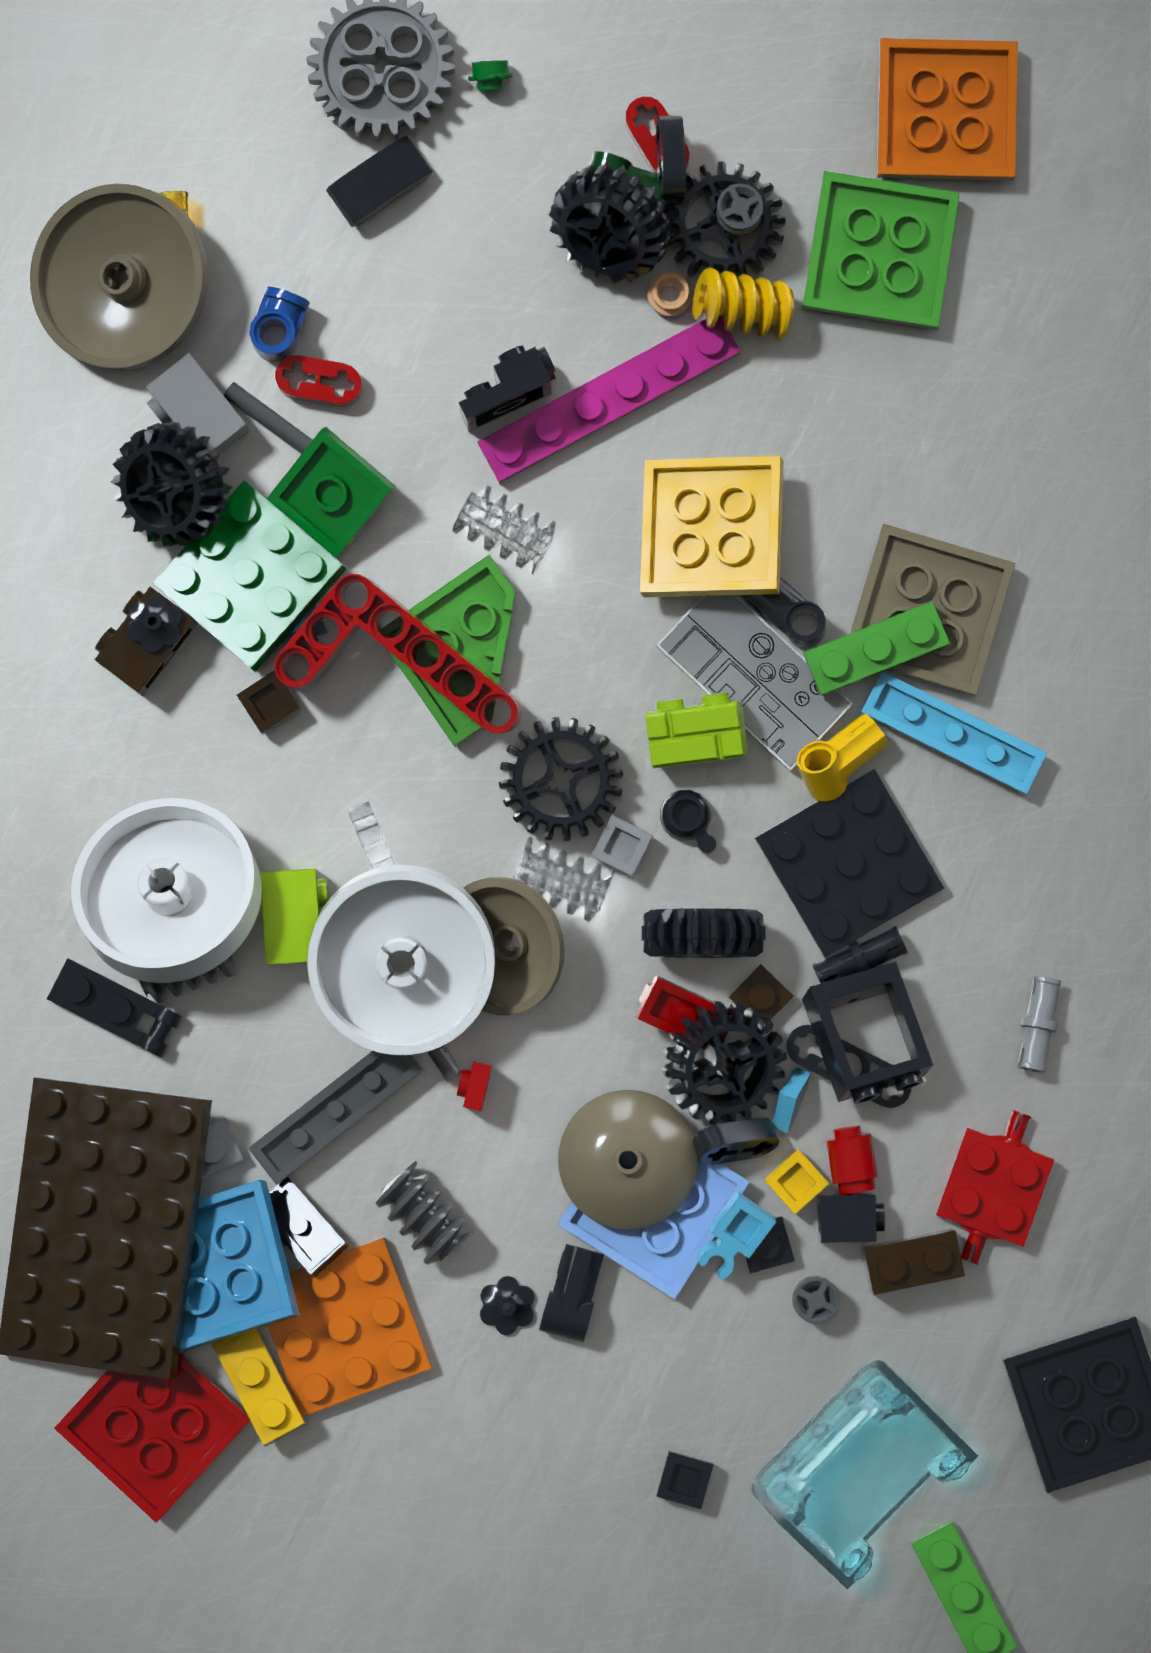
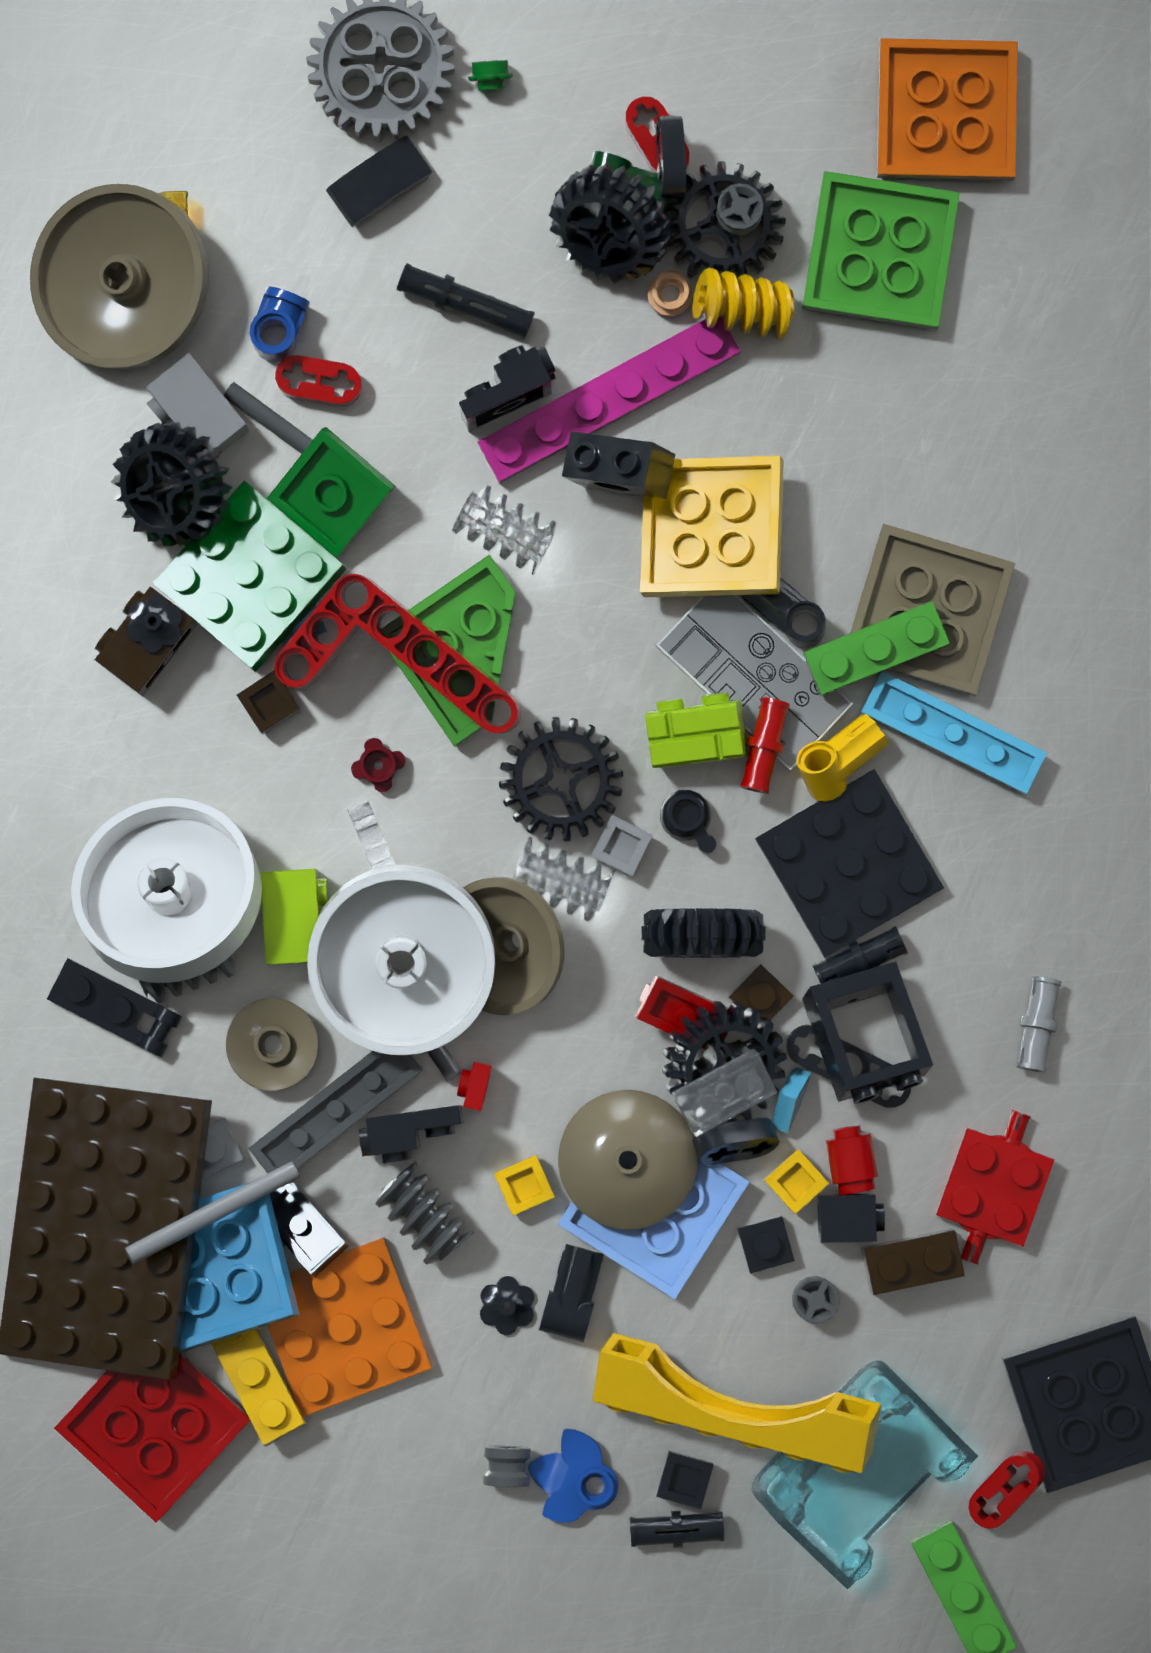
medium azure plate [697,1191,776,1280] -> none
none -> light grey bar [125,1161,300,1265]
none -> dark tan dish [226,998,319,1091]
none -> dark red plate [351,738,405,792]
none -> black plate [359,1105,464,1163]
none -> black pin [396,263,535,339]
none -> dark grey wheel [483,1445,531,1487]
none -> yellow plate [494,1155,555,1216]
none -> blue plate [528,1429,618,1523]
none -> black brick [562,431,676,499]
none -> yellow arch [592,1333,881,1473]
none -> black pin [630,1510,724,1548]
none -> clear plate [672,1049,777,1137]
none -> red pin [740,697,790,794]
none -> red beam [968,1451,1045,1529]

